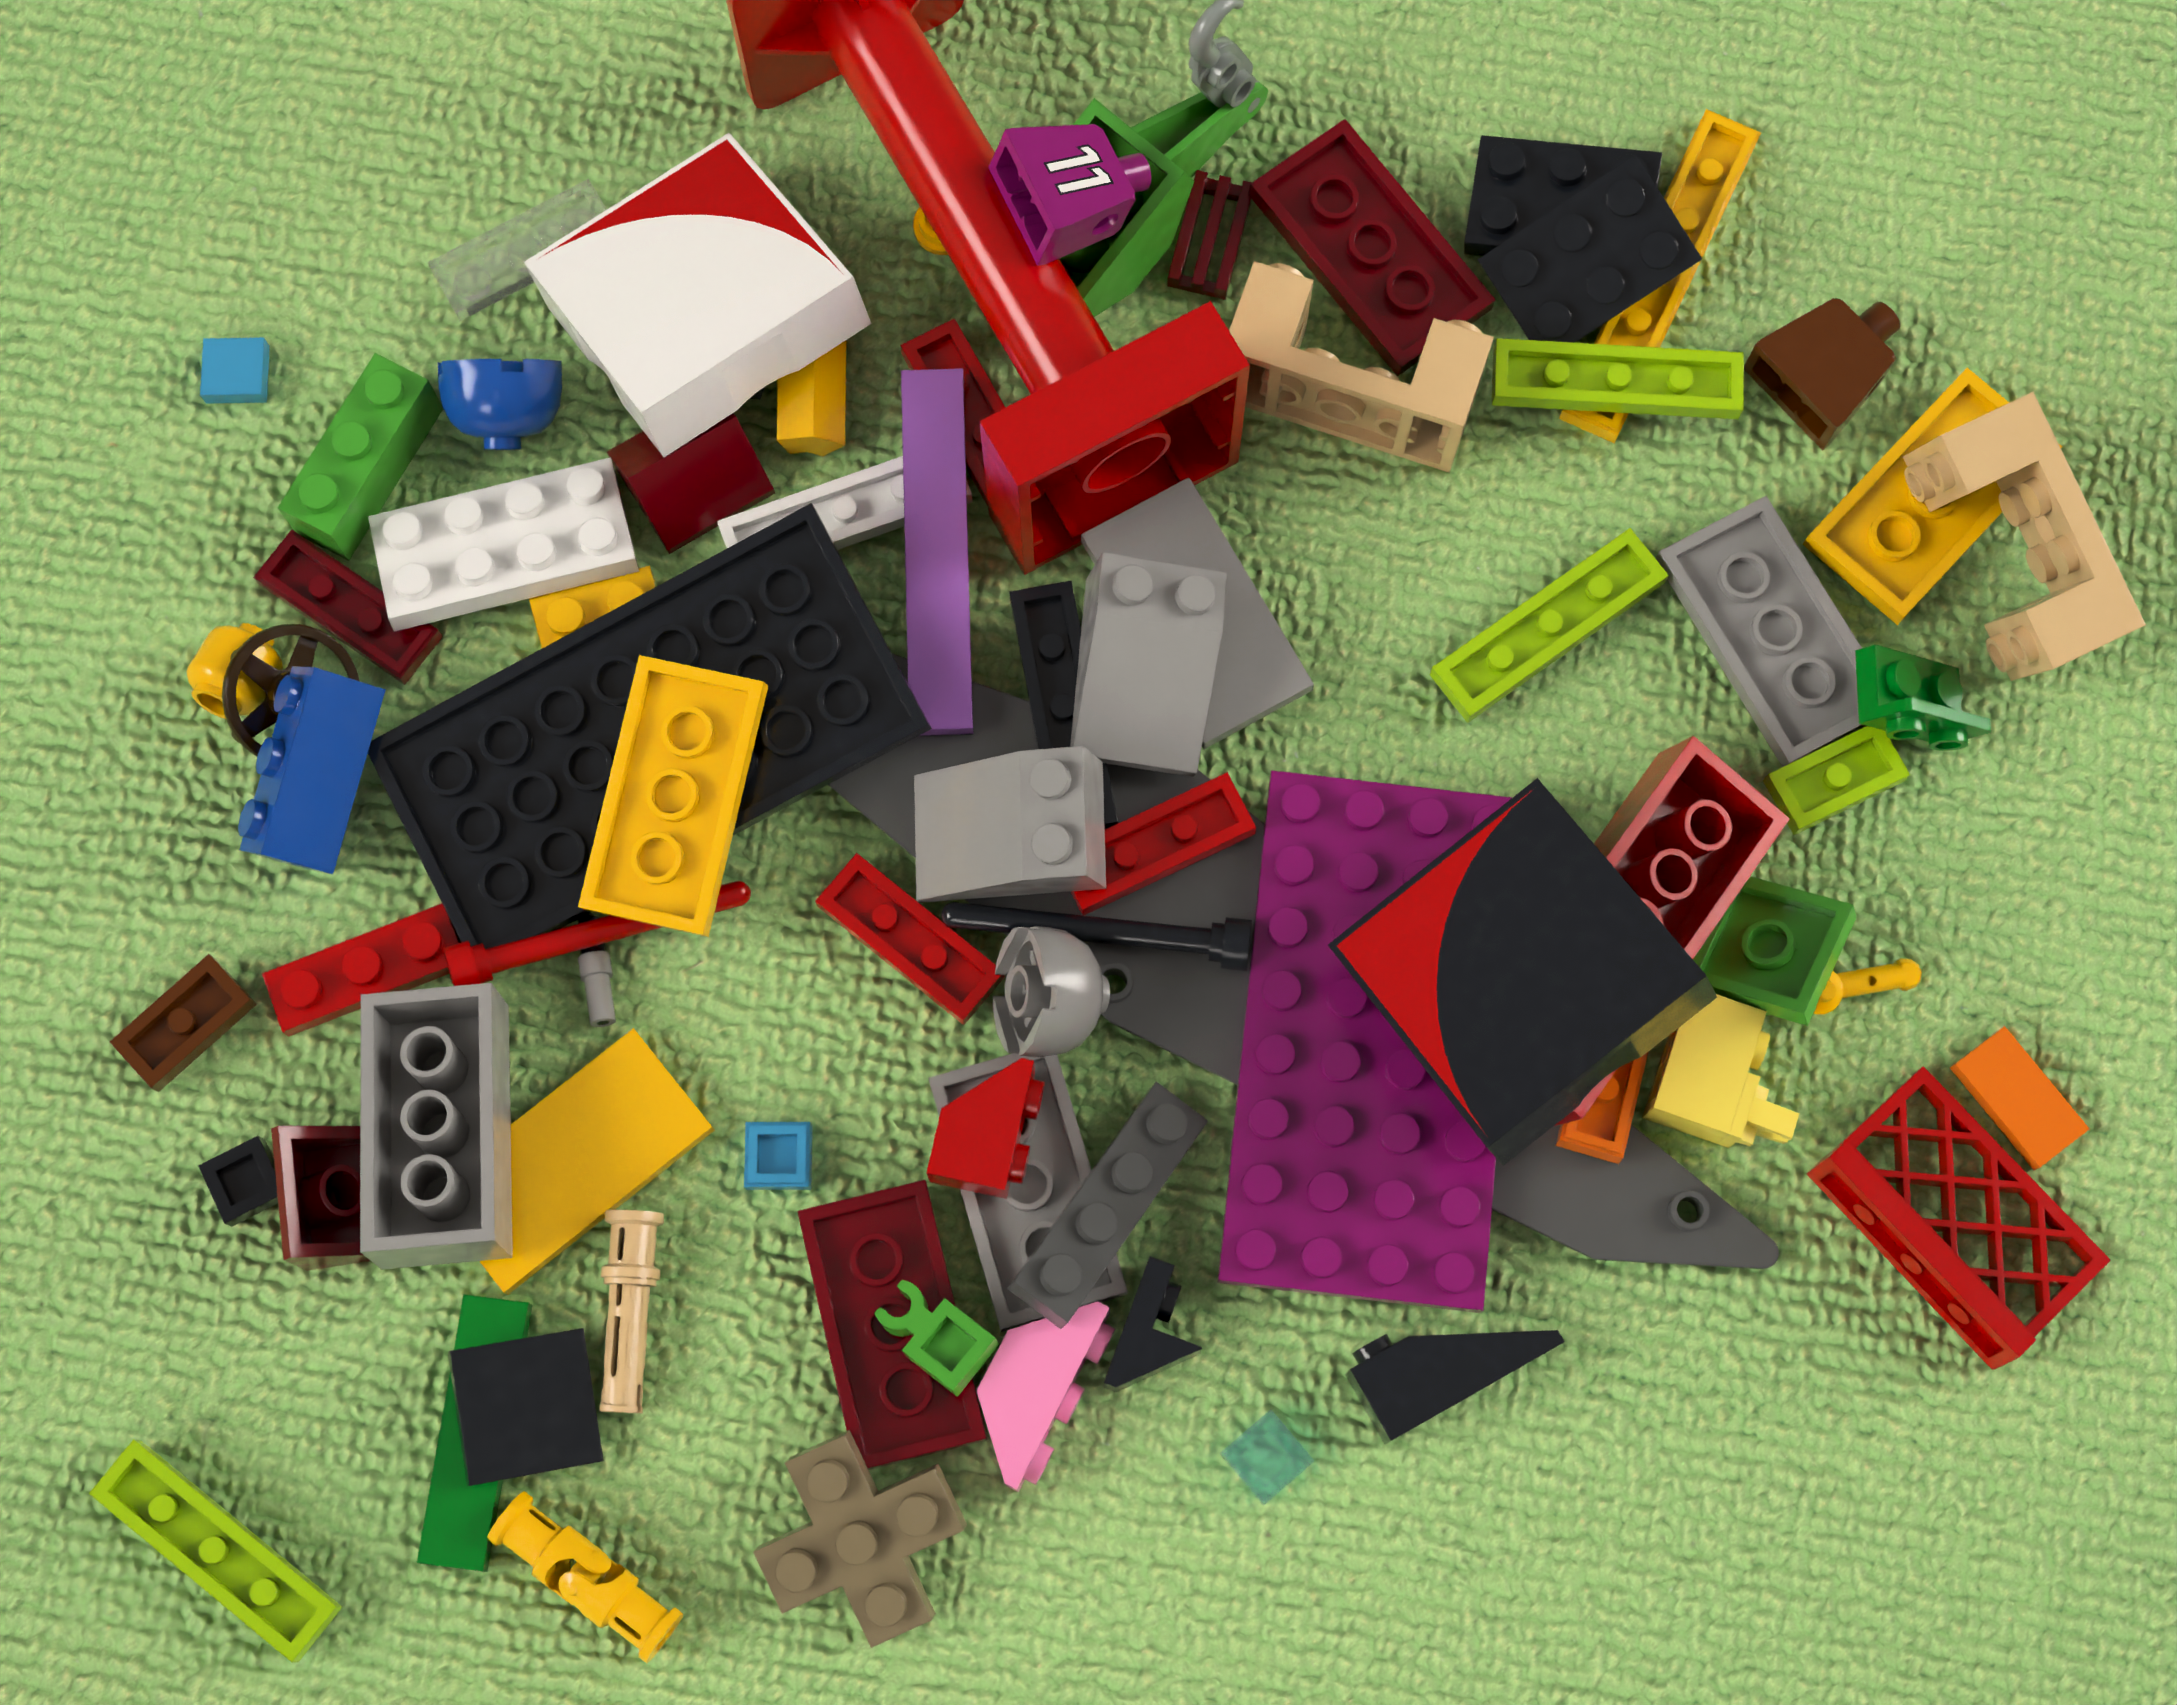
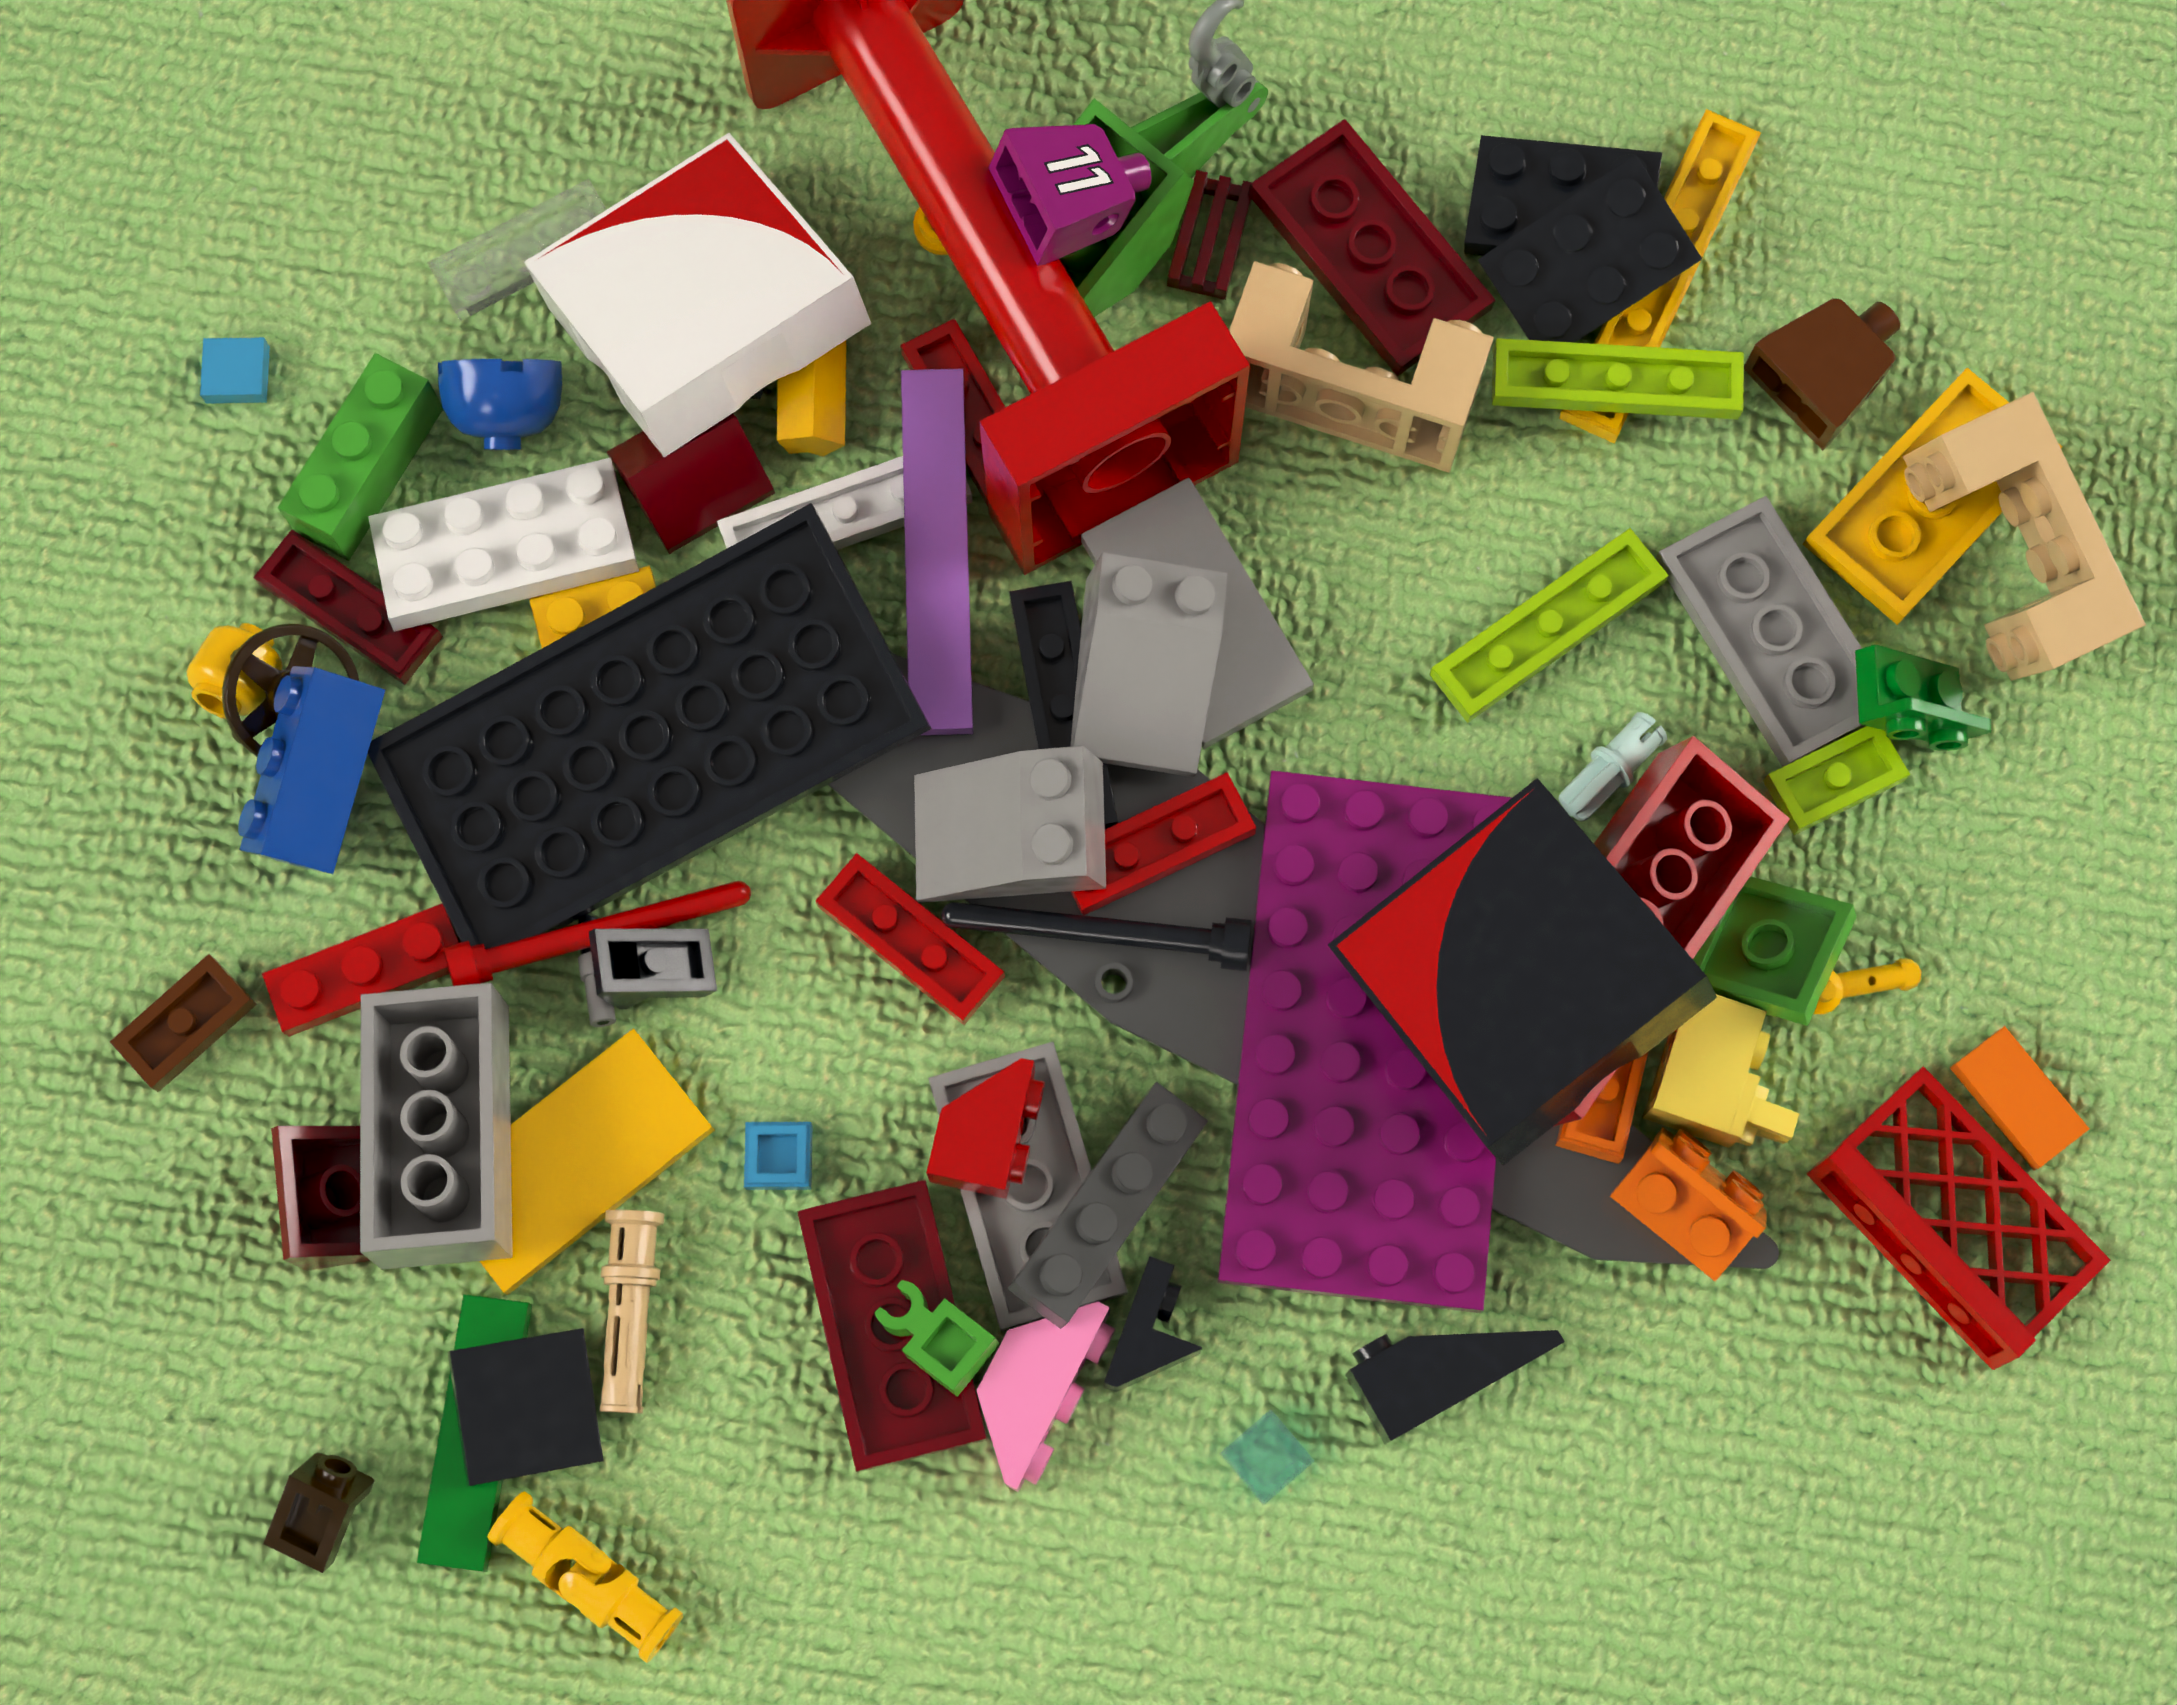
lime plate [89,1439,342,1663] -> none
black plate [198,1136,278,1227] -> none
yellow plate [578,655,768,937] -> none
dark tan plate [753,1430,967,1648] -> none
light grey cylinder [993,926,1110,1057] -> none
none -> dark brown bracket [263,1452,375,1573]
none -> slope [589,928,717,1009]
none -> light aqua axle [1558,712,1667,821]
none -> orange bracket [1610,1127,1766,1282]

